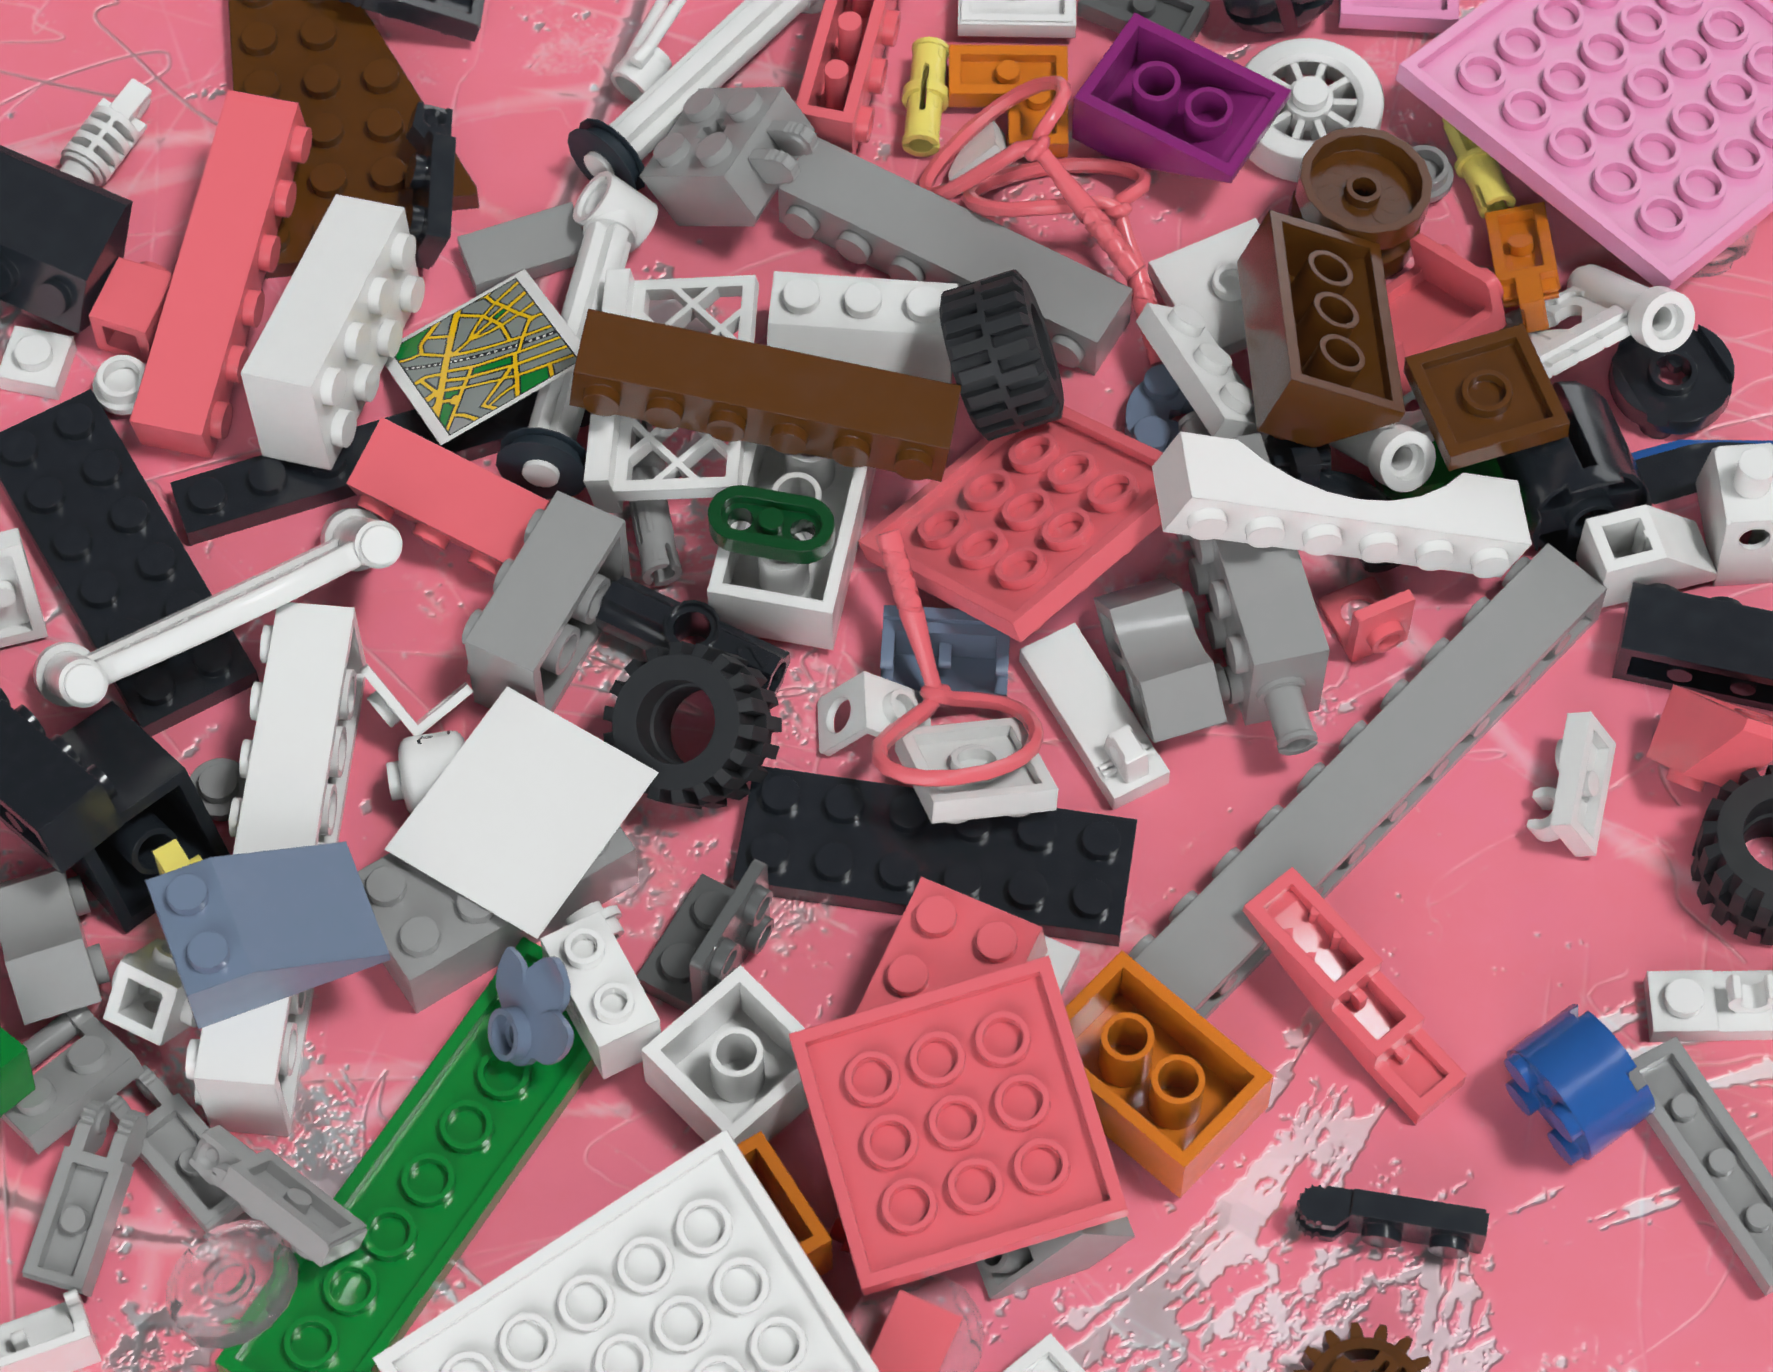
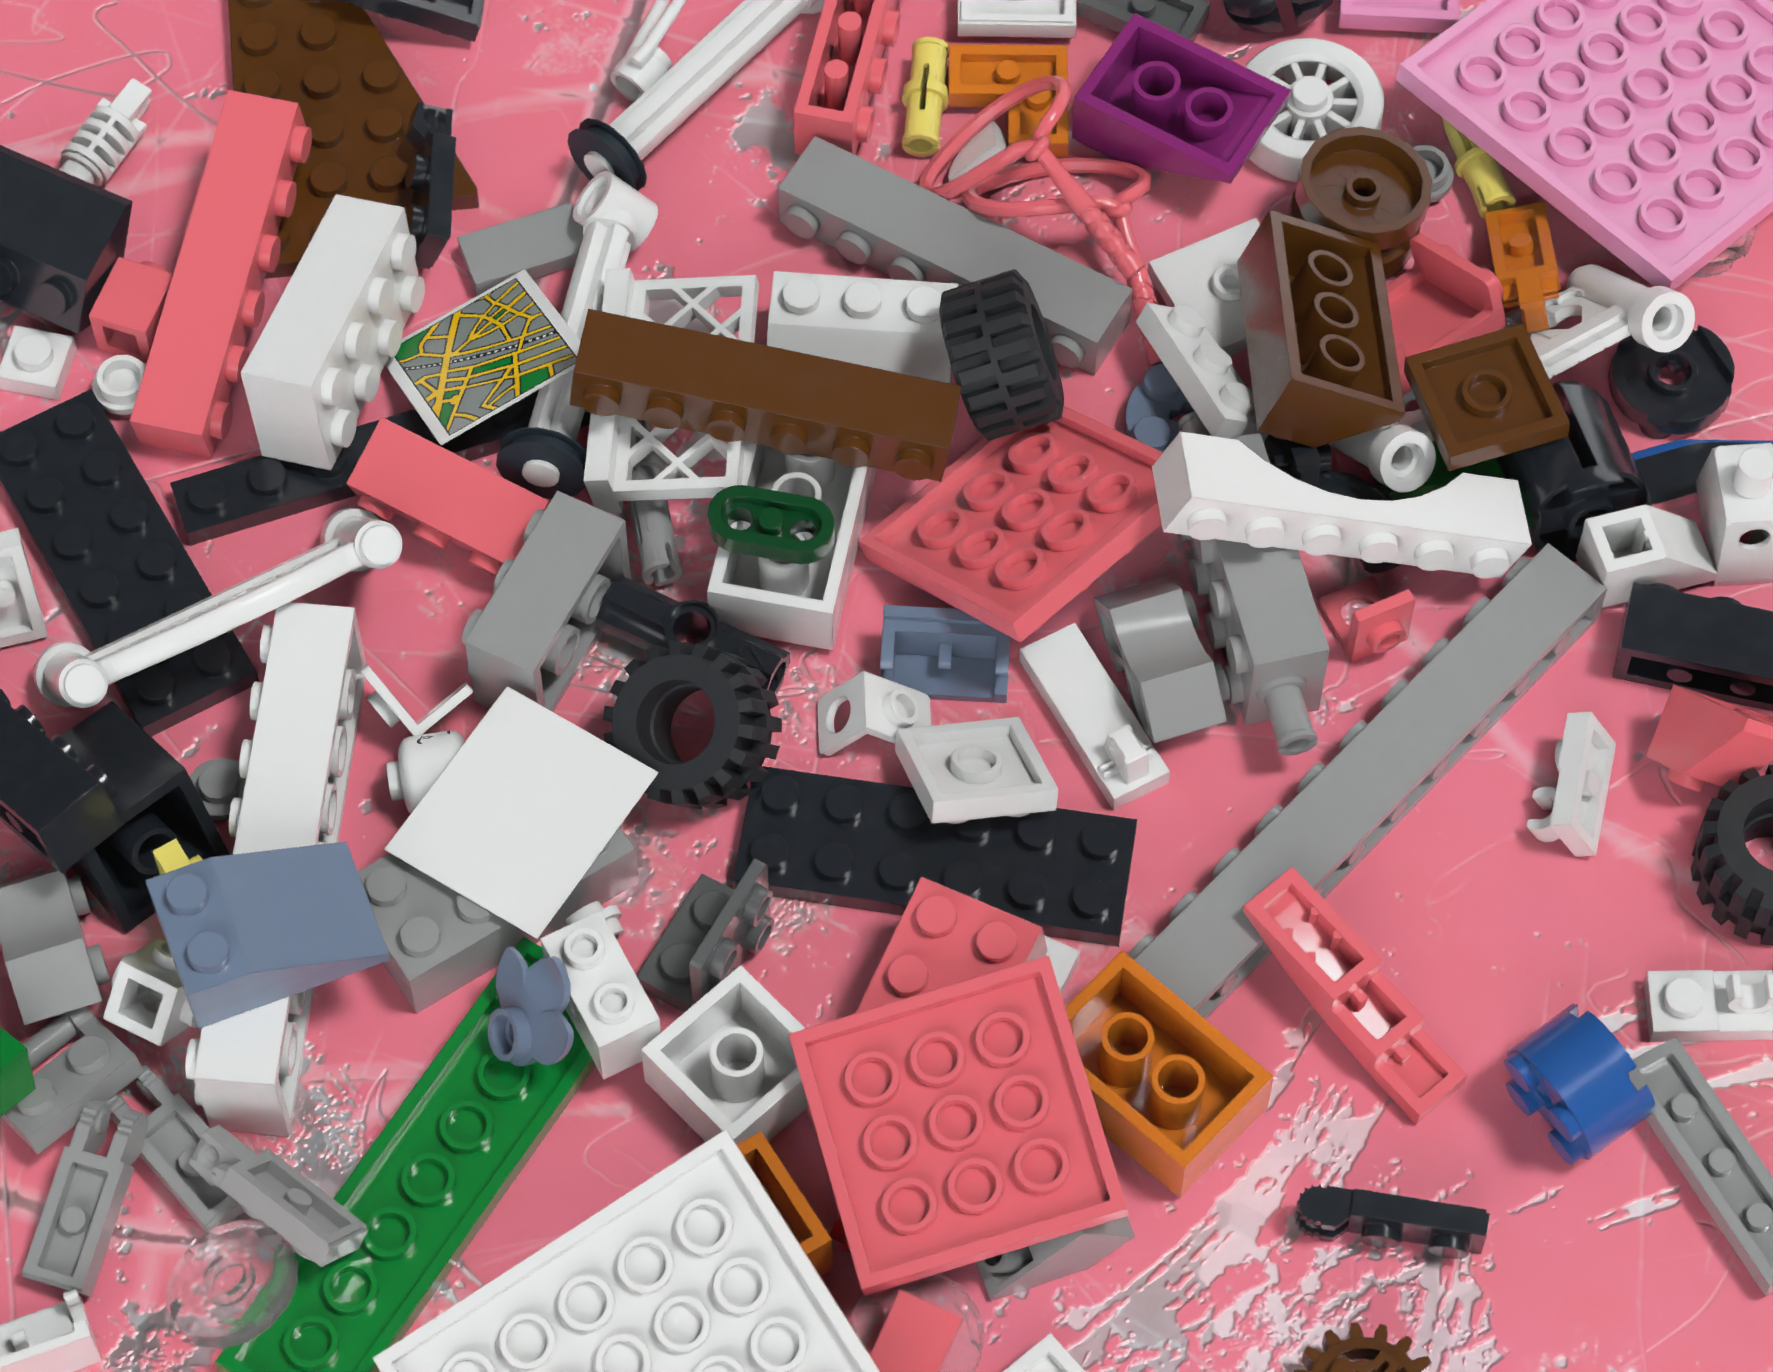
light grey hinge [639,87,820,227] -> none
coral piece [872,529,1044,787] -> none

